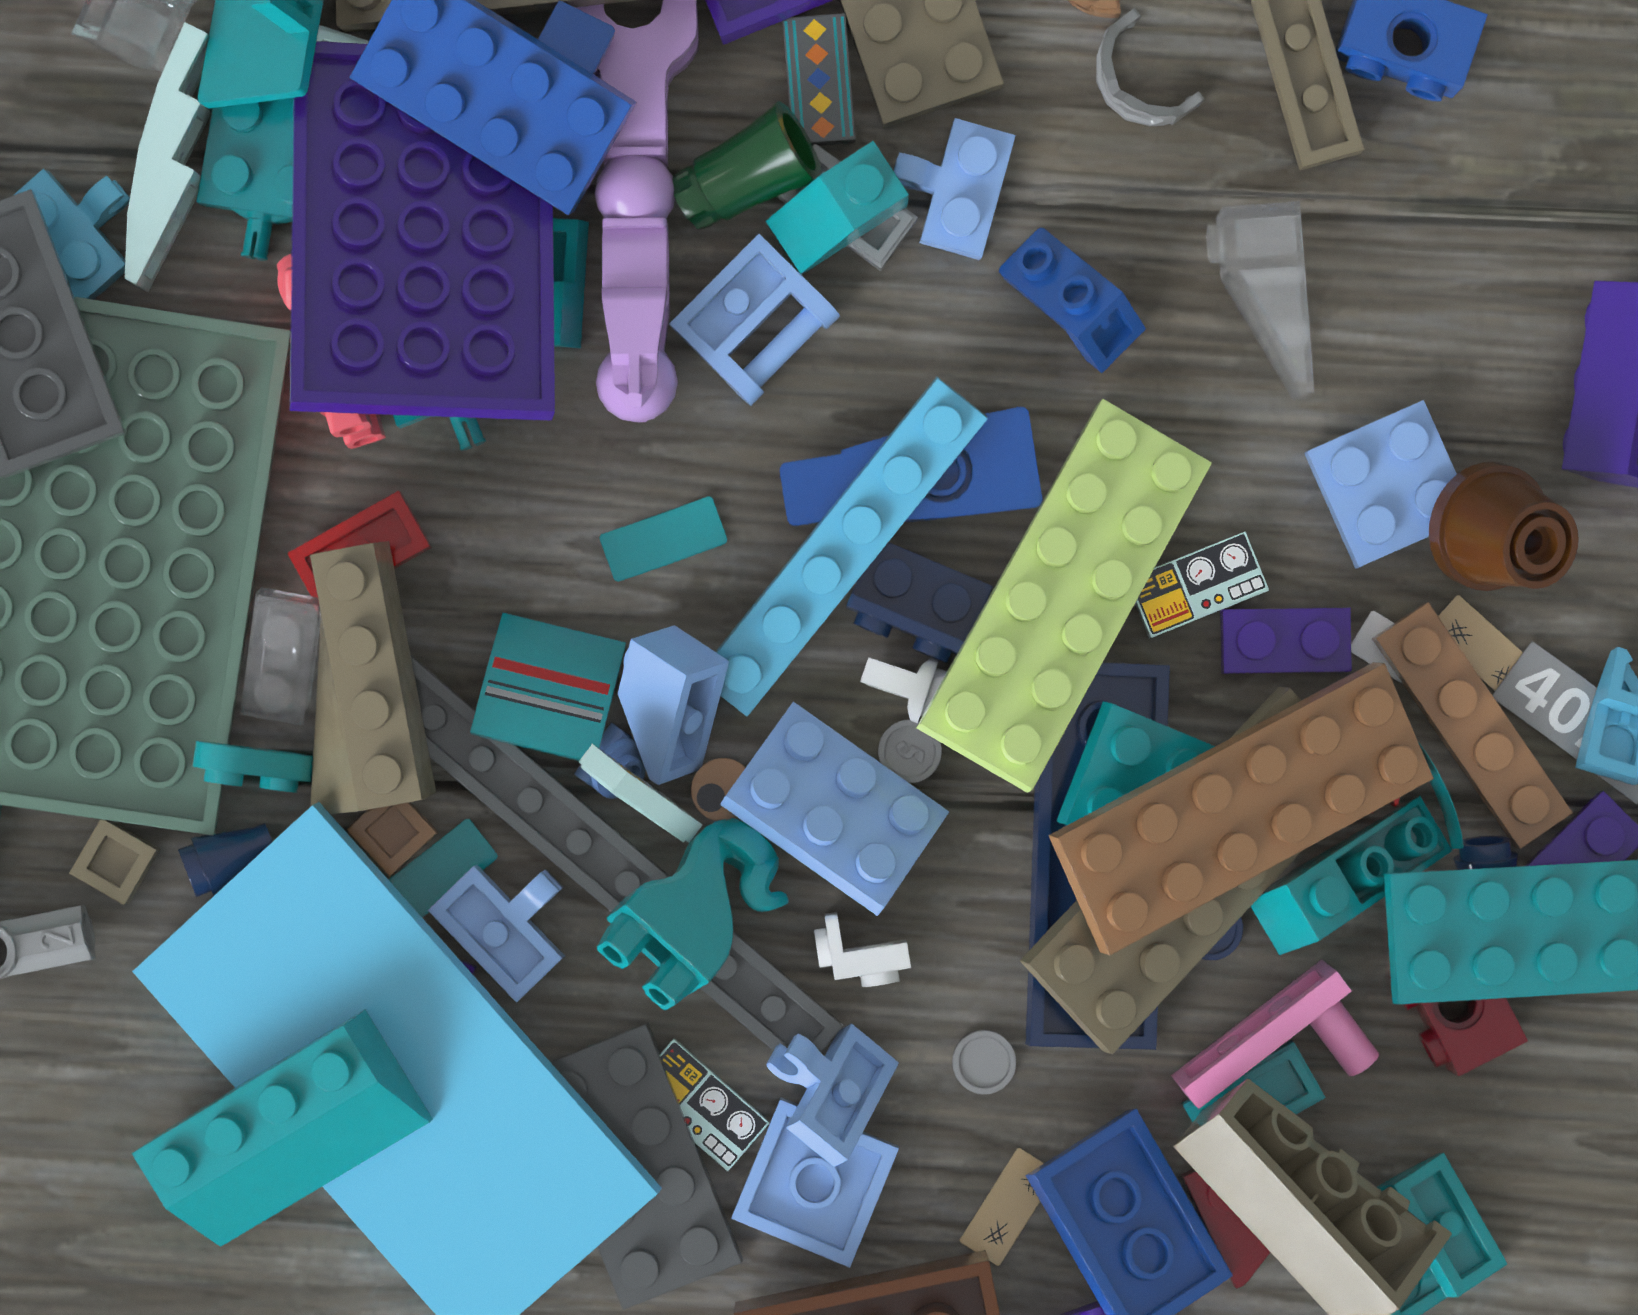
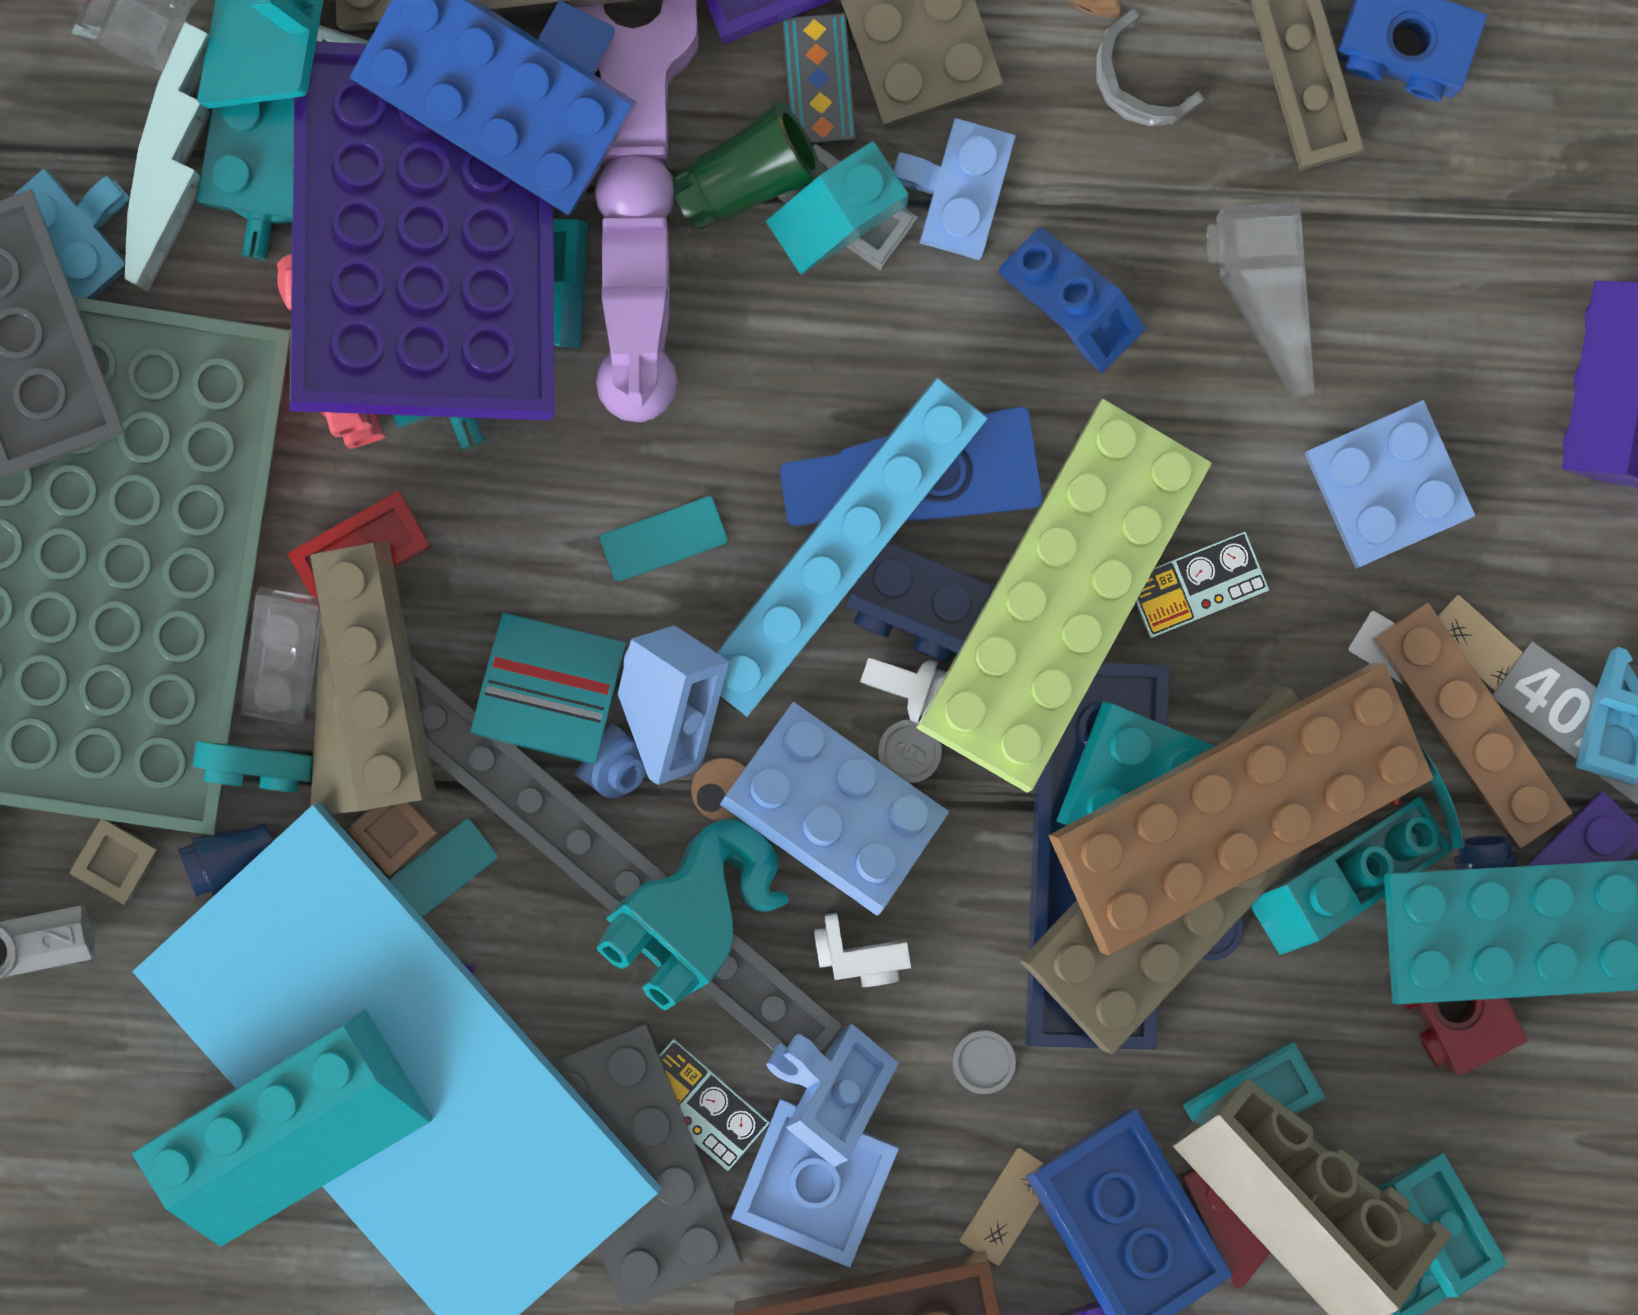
light blue plate [428,864,565,1003] -> none
light aqua tile [579,744,702,843] -> none
light blue plate [669,234,840,406] -> none
bright pink piece [1171,960,1379,1109] -> none
dark purple plate [1220,608,1352,674] -> none
reddish brown piece [1429,462,1579,591] -> none

